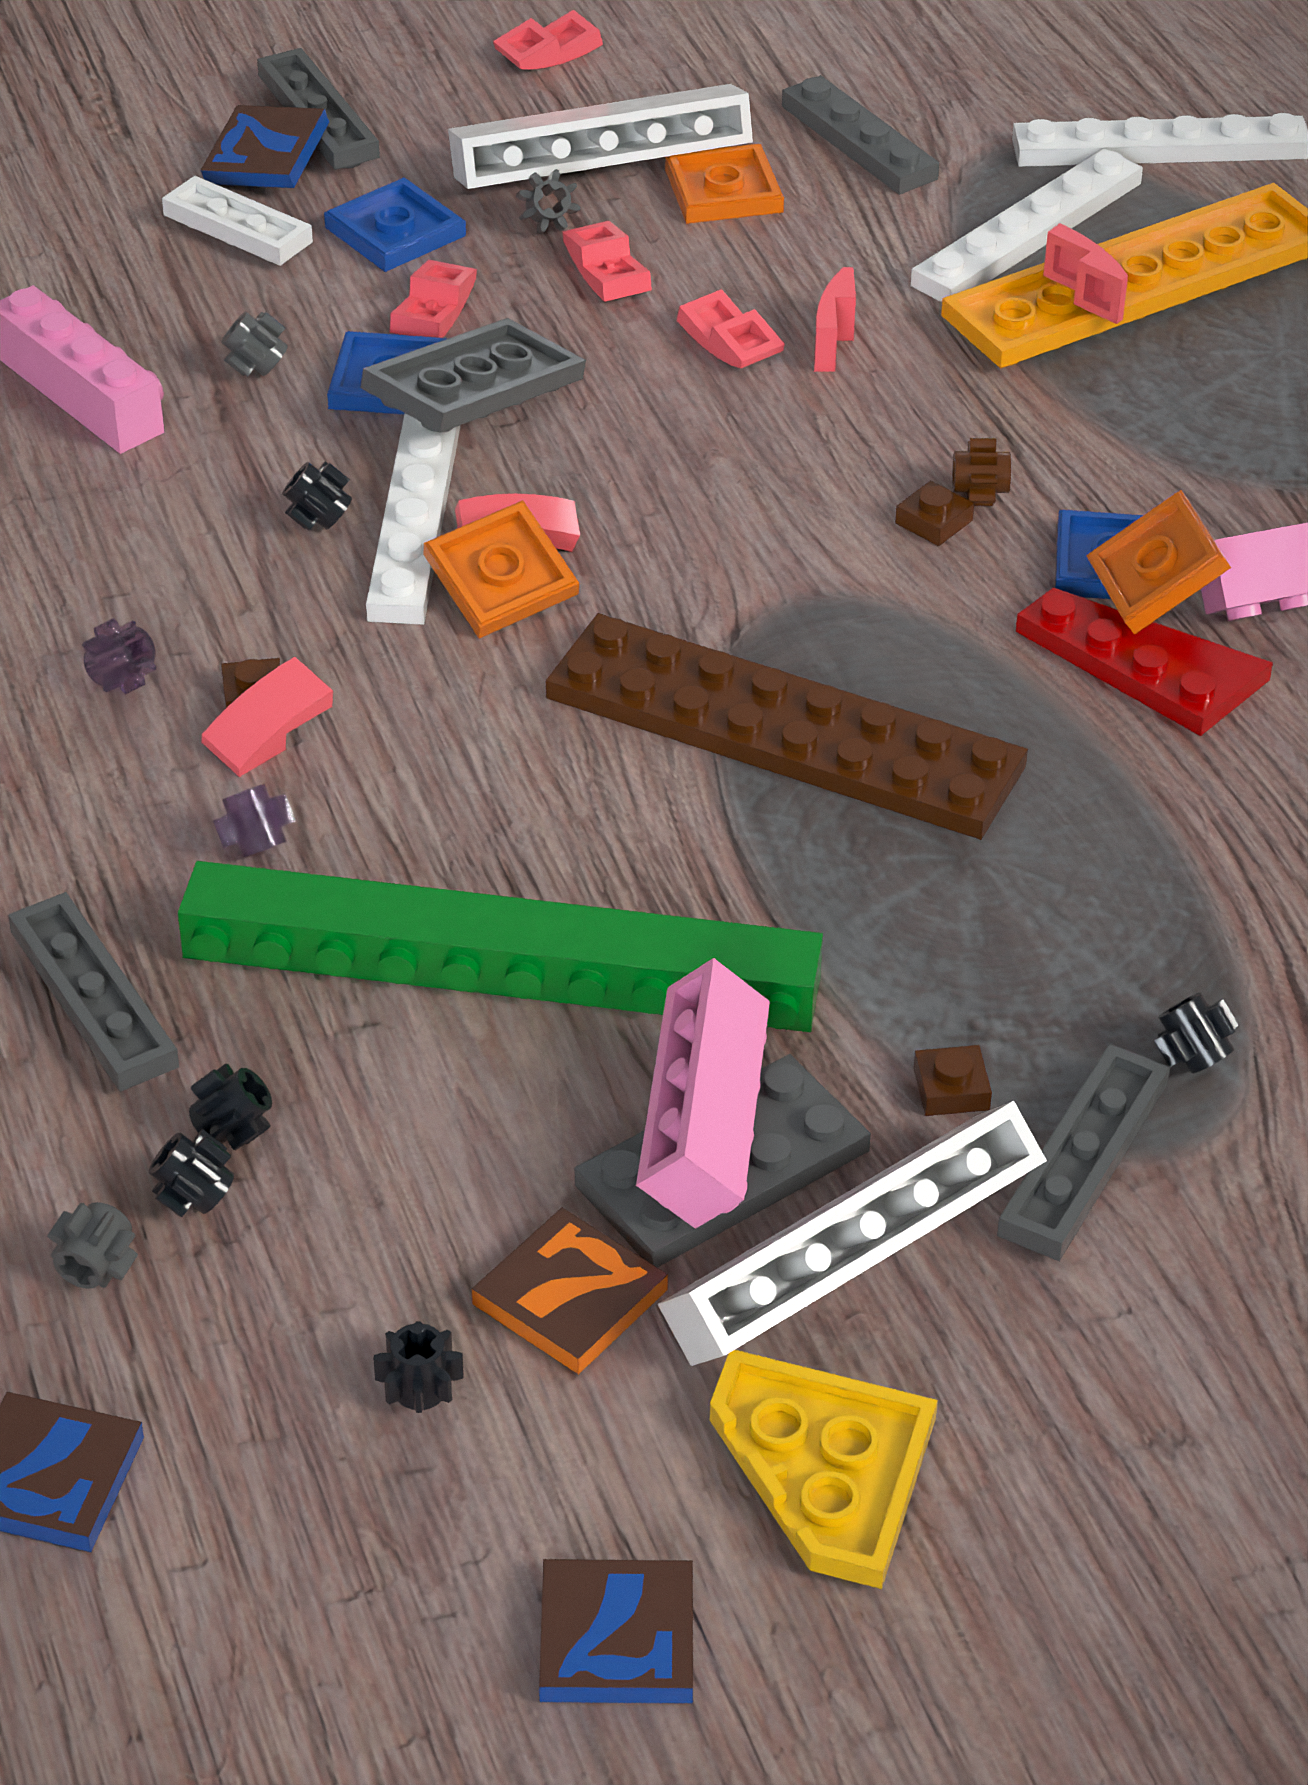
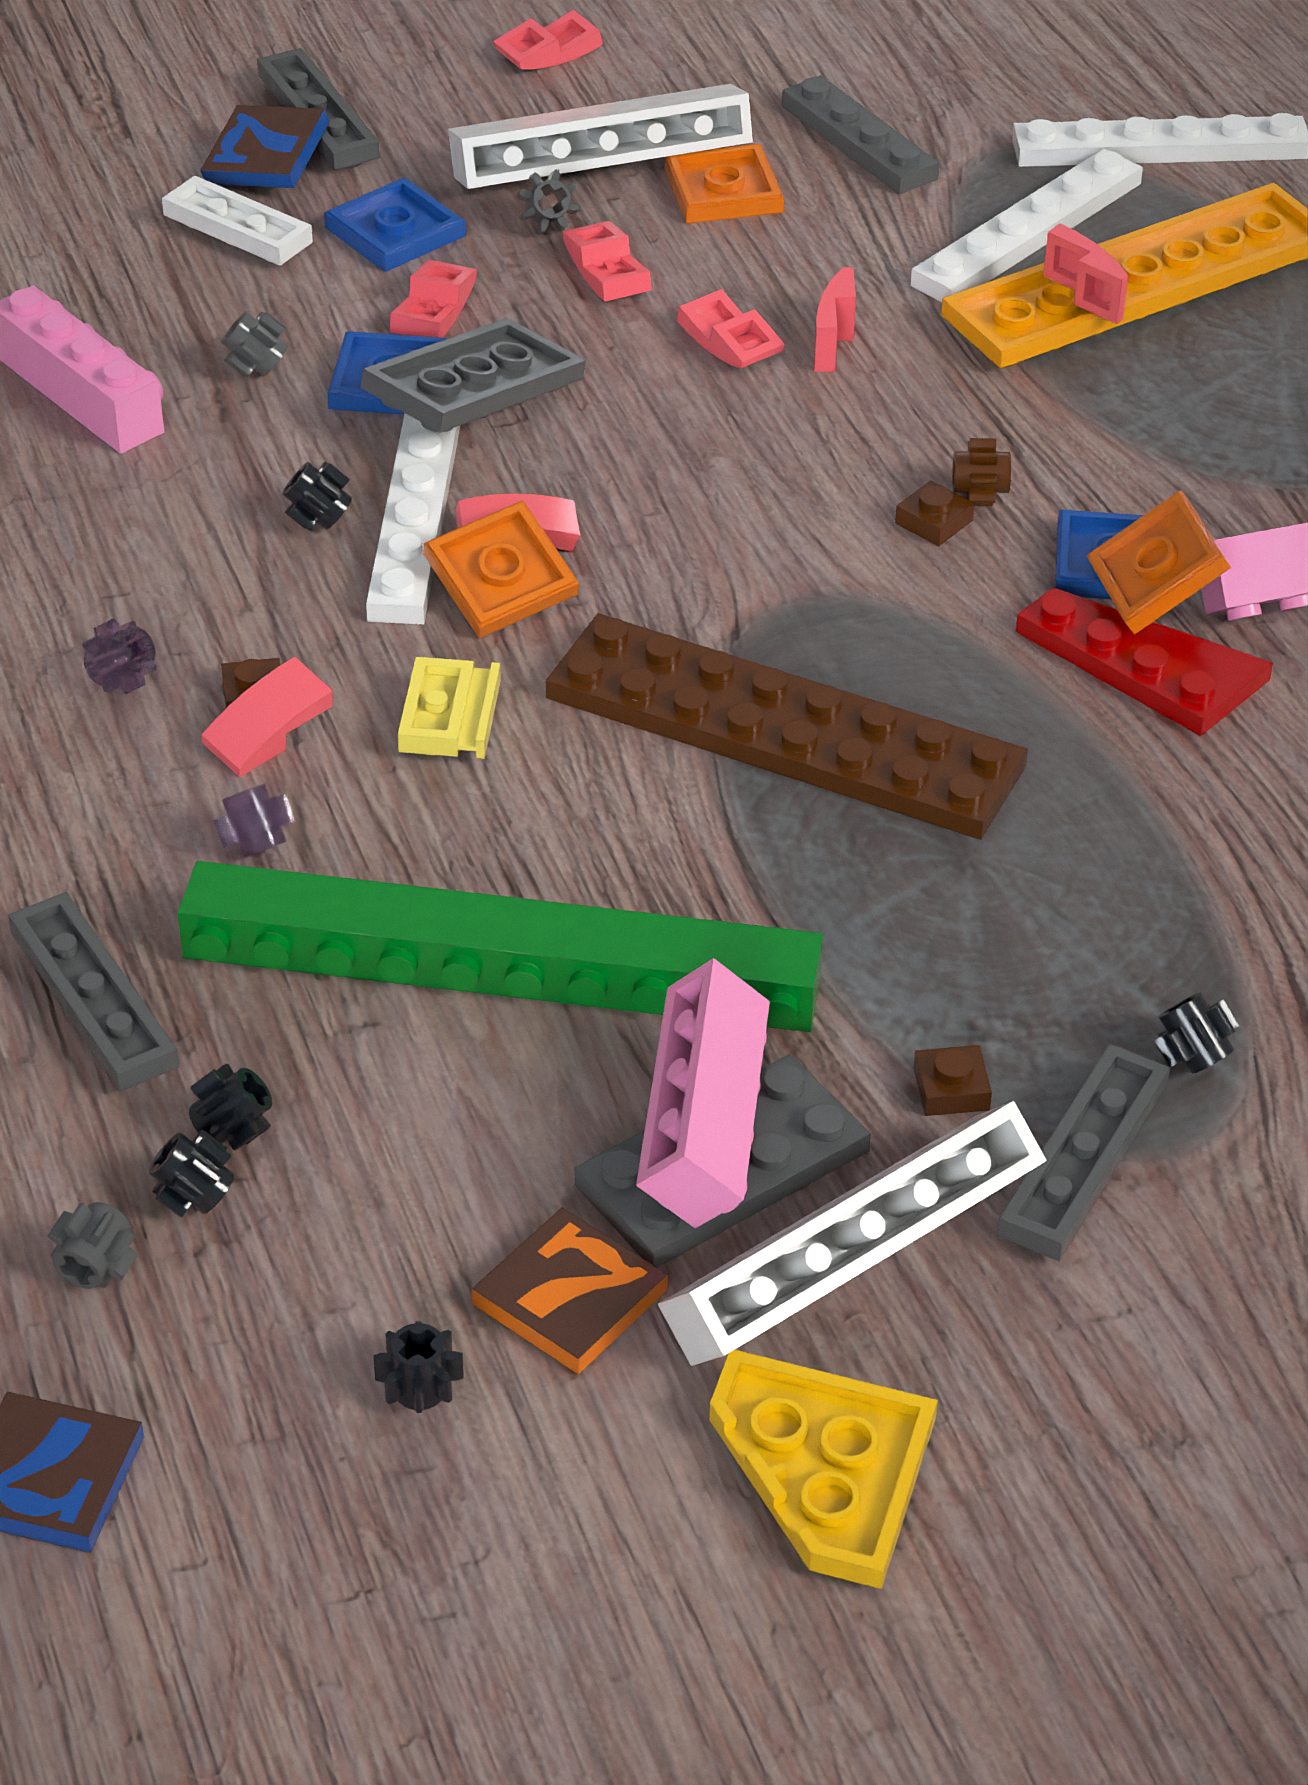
reddish brown tile [539,1559,693,1703] -> none
none -> light yellow plate [398,657,501,759]

